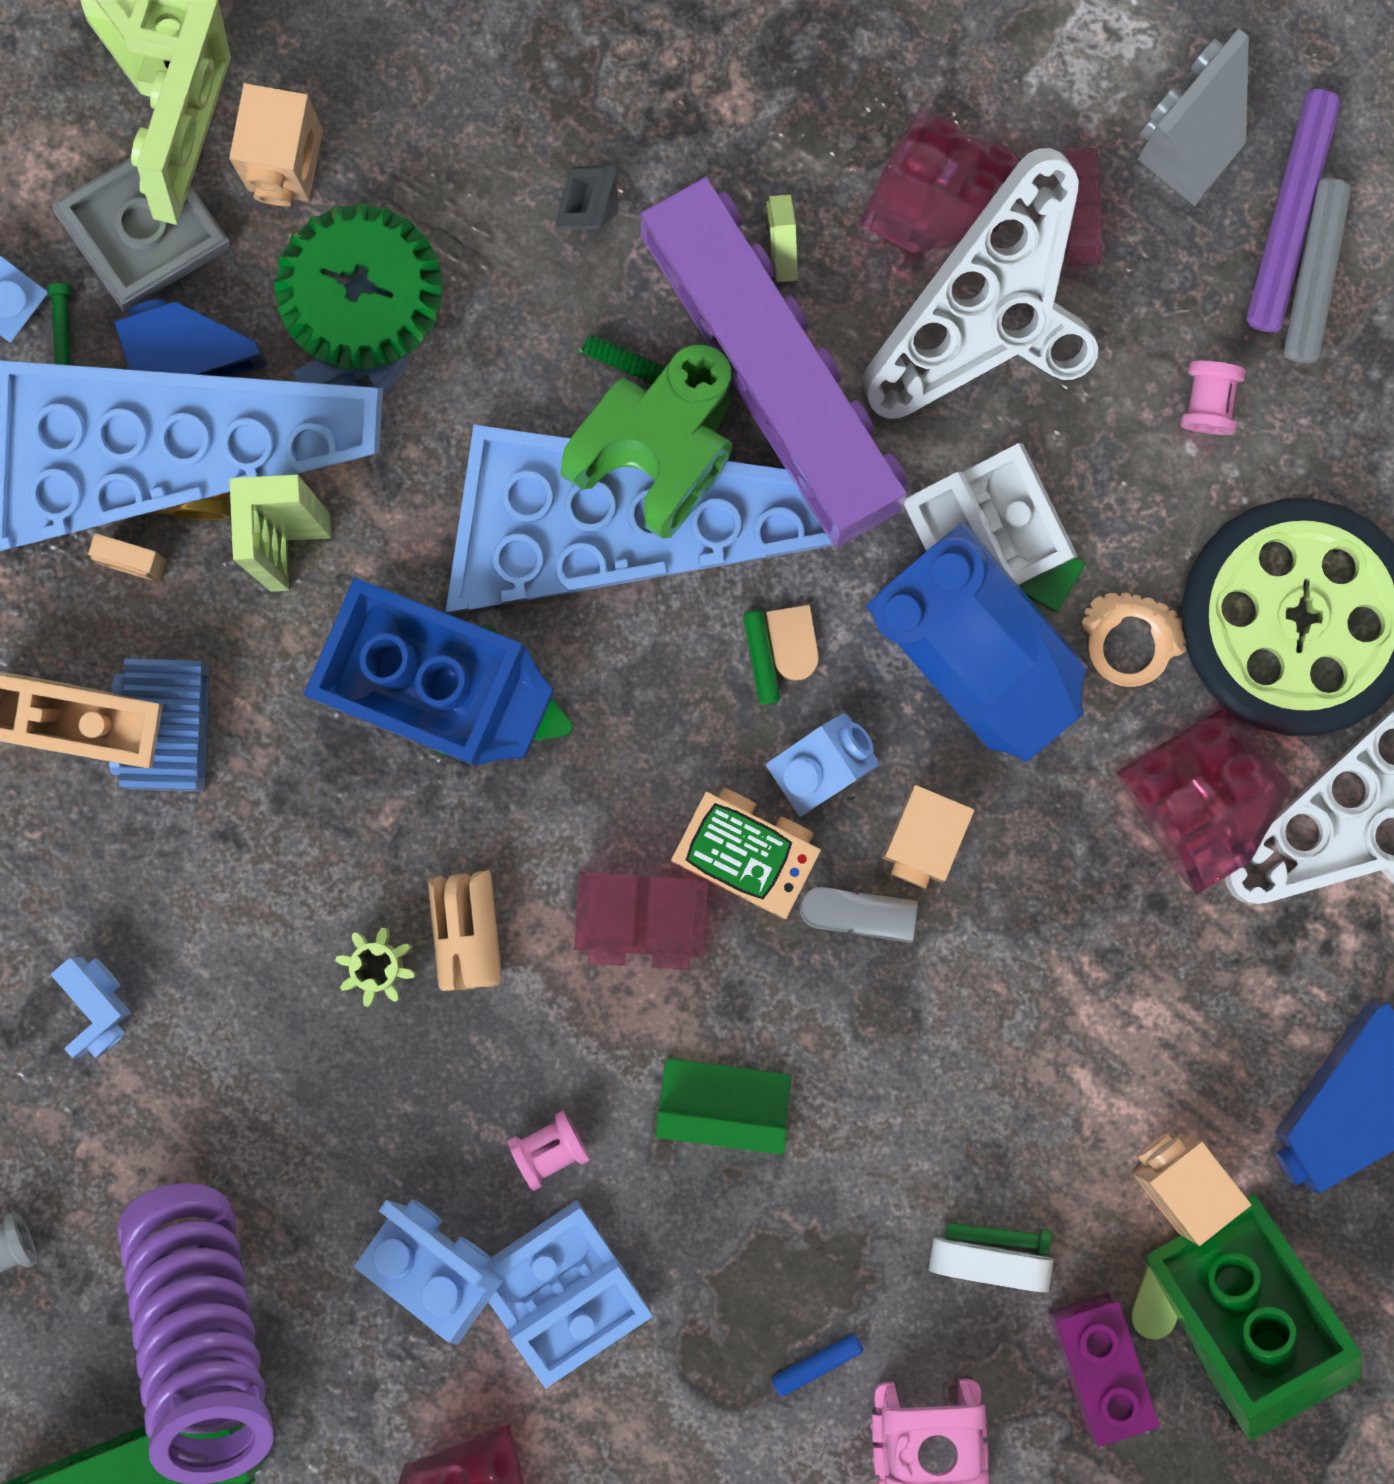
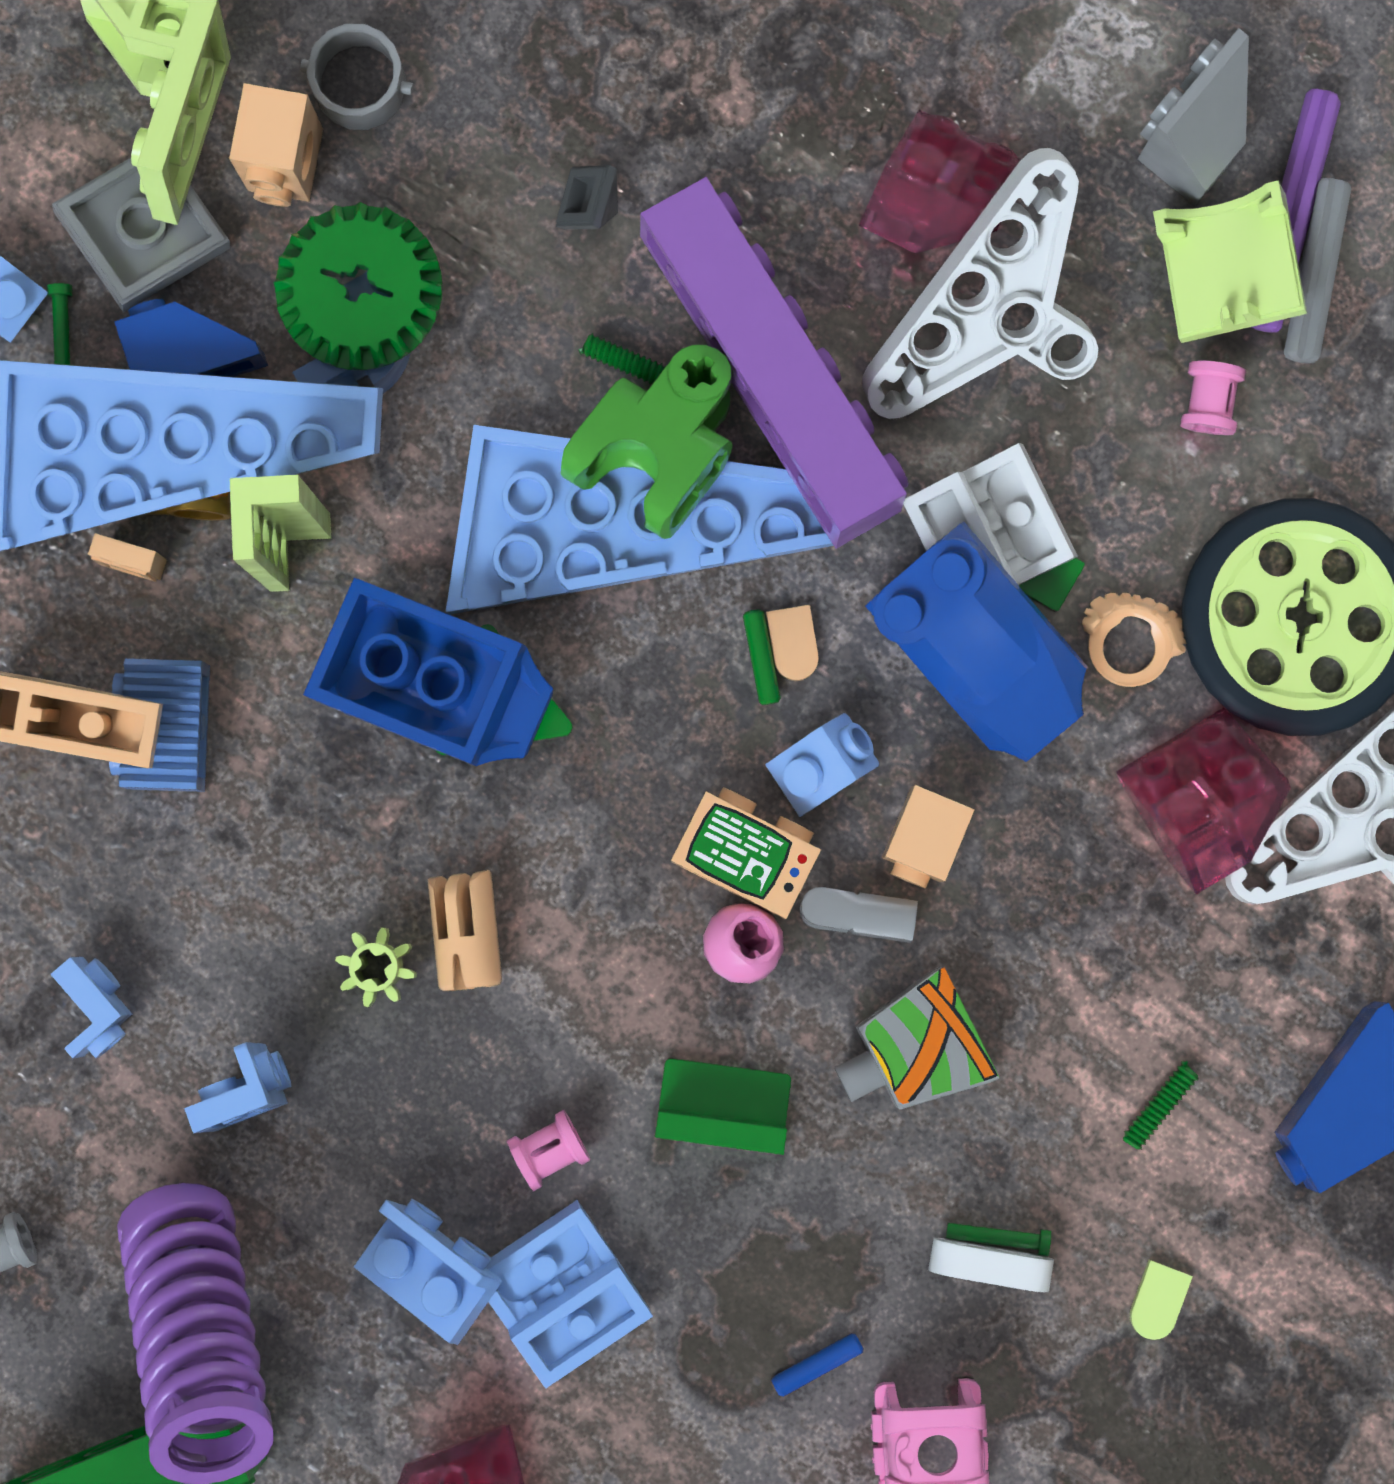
clear pink piece [574,872,708,970] -> none
yellowish green tile [766,195,798,282] -> none
magenta hinge [1047,1292,1160,1447] -> none
clear pink beam [1062,146,1102,266] -> none
light nougat piece [1130,1133,1251,1246] -> none
green slope [1145,1194,1362,1442] -> none
none -> light blue bracket [184,1042,291,1133]
none -> light grey piece [300,24,414,130]
none -> bright pink piece [703,903,784,984]
none -> torso [834,967,1000,1109]
none -> green piece [1123,1061,1199,1150]
none -> yellowish green piece [1153,180,1307,343]

